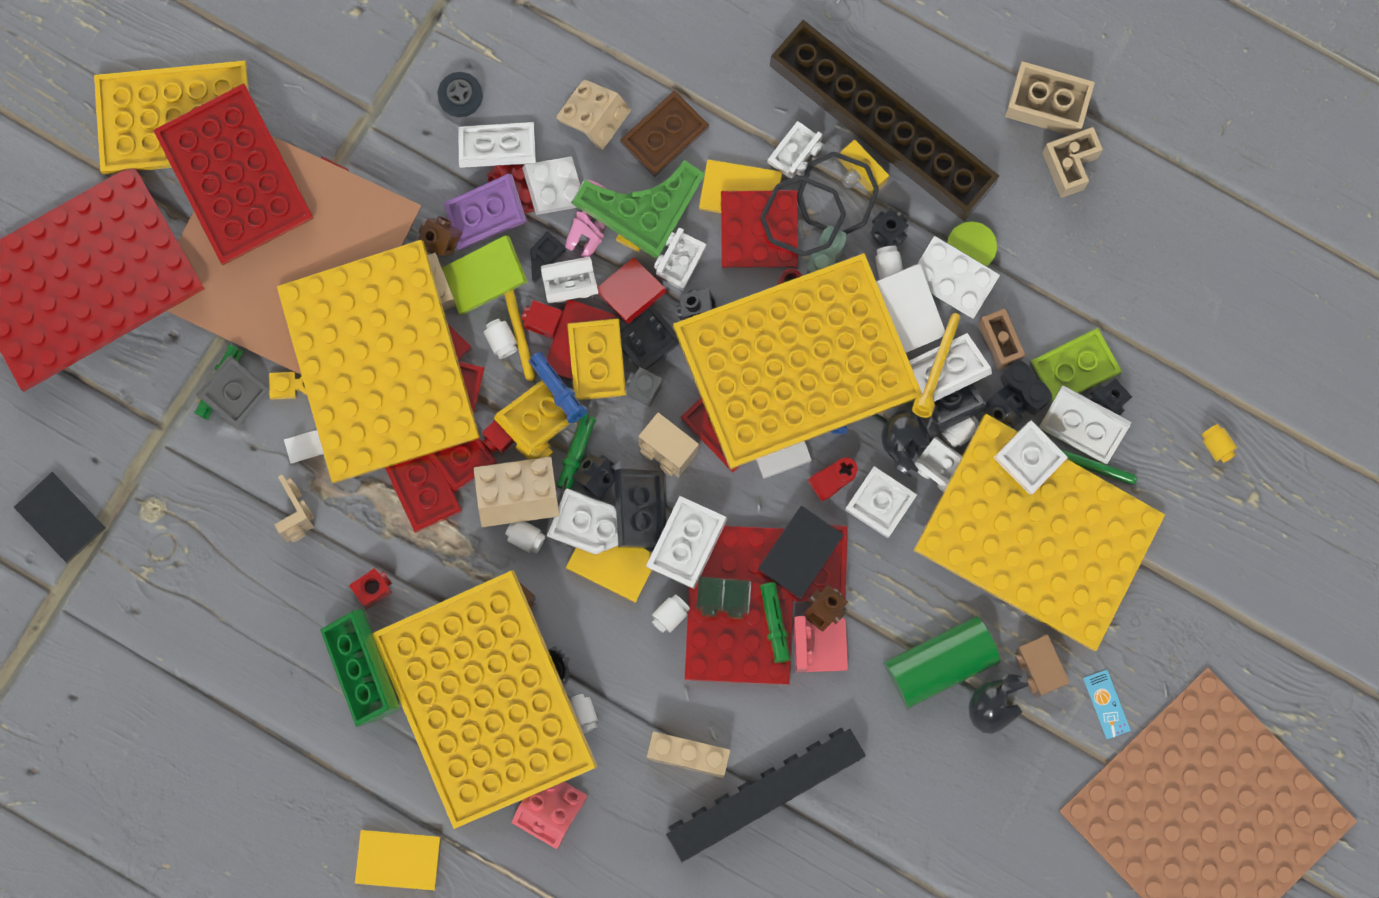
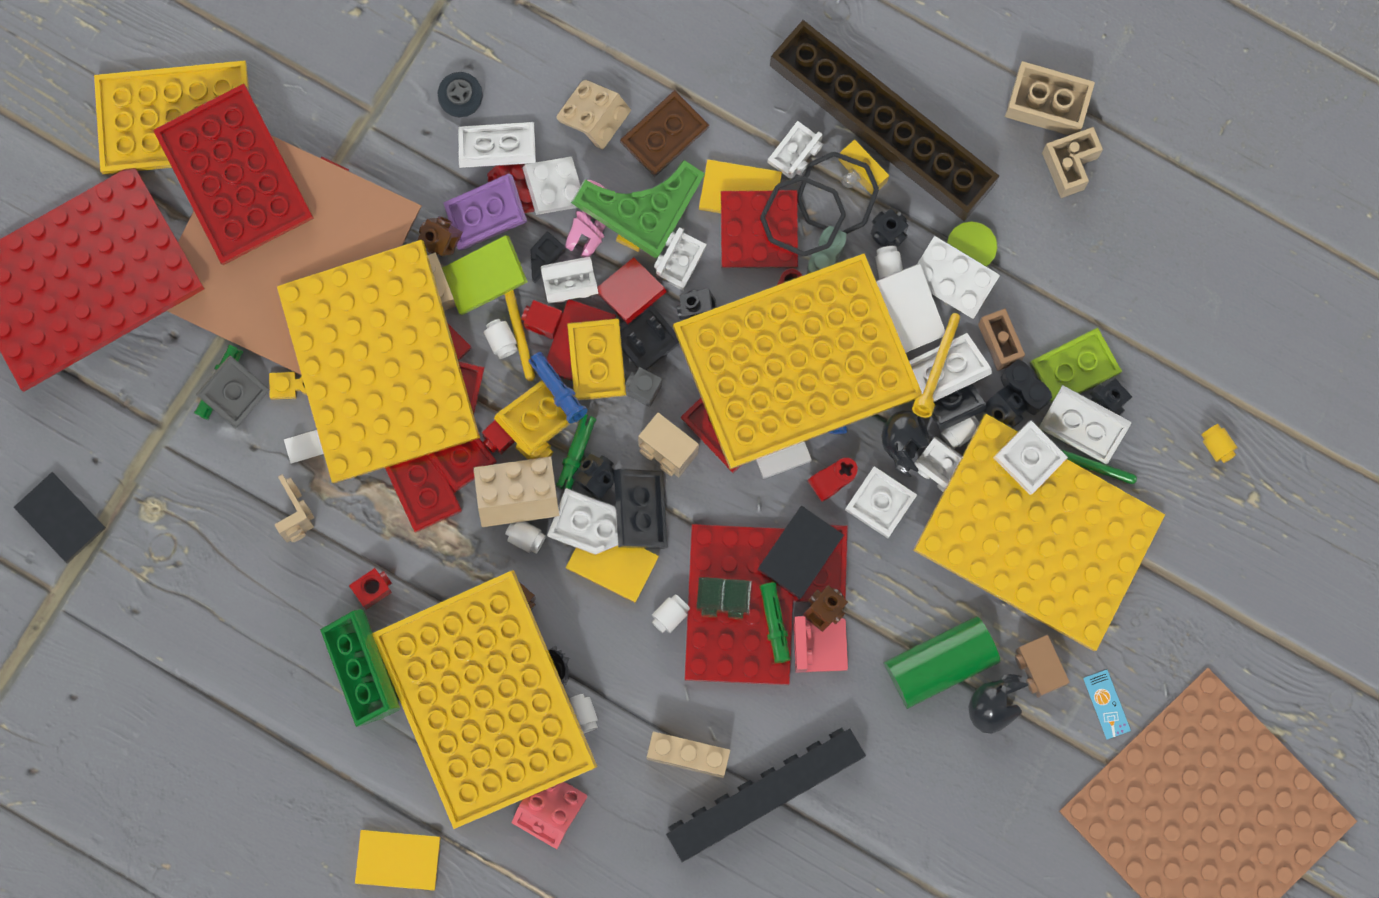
white plate [646,496,728,589] -> none

